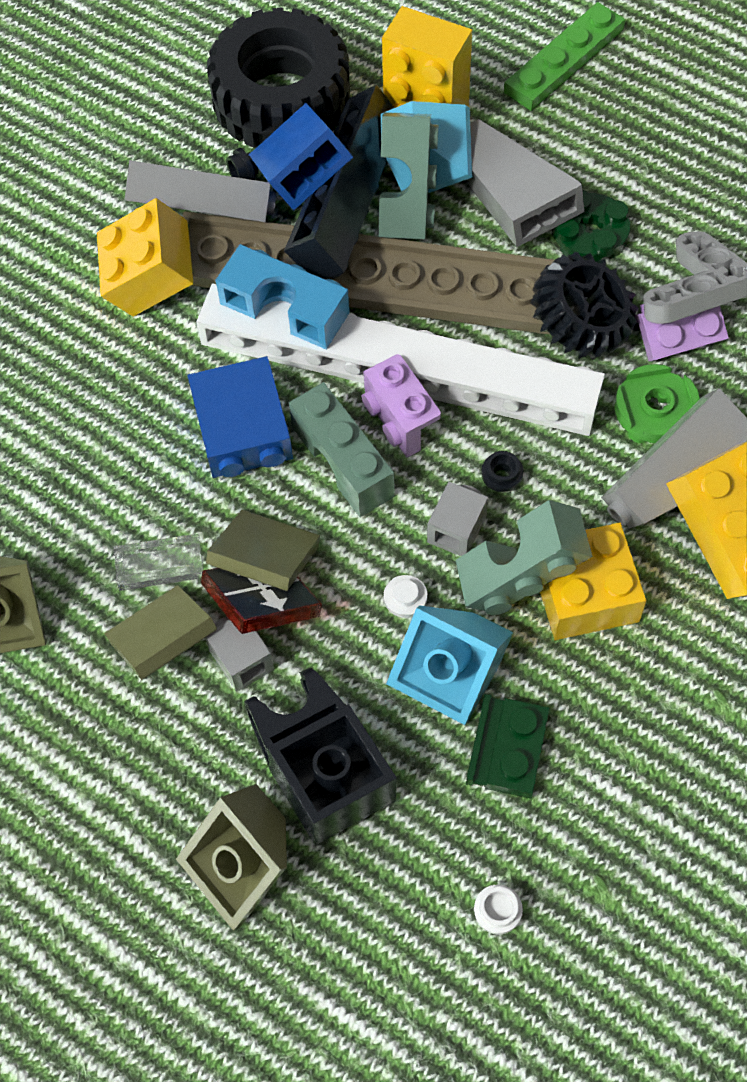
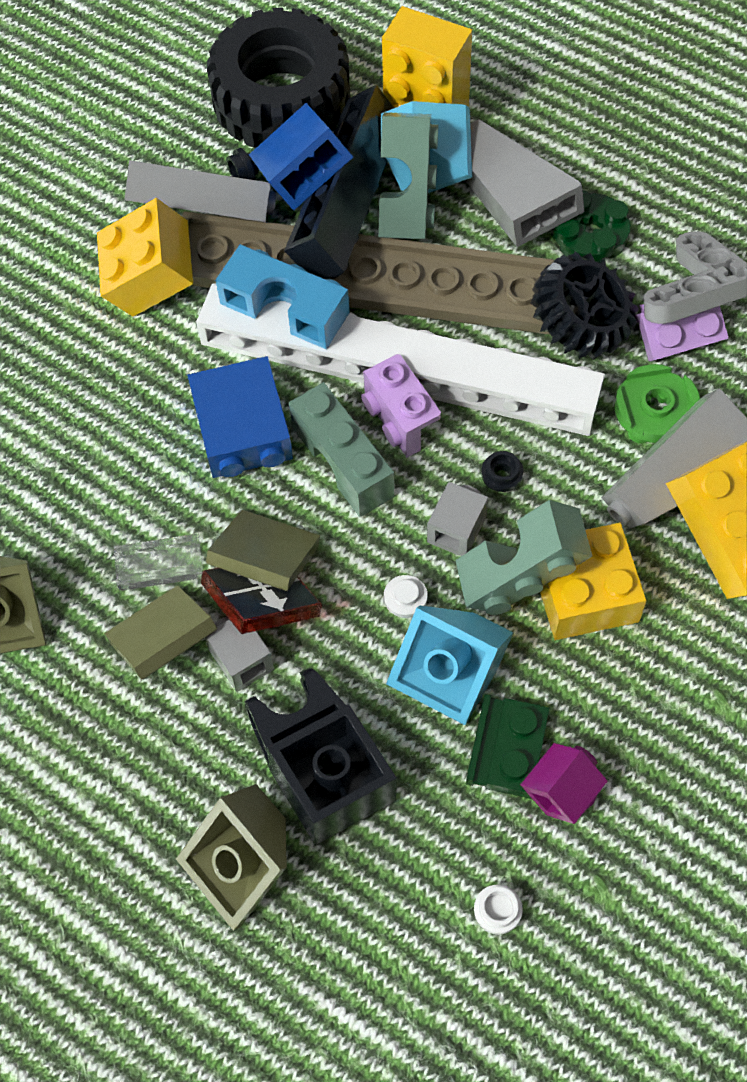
bright green plate [504,2,625,111] -> none
none -> magenta brick [520,743,608,824]

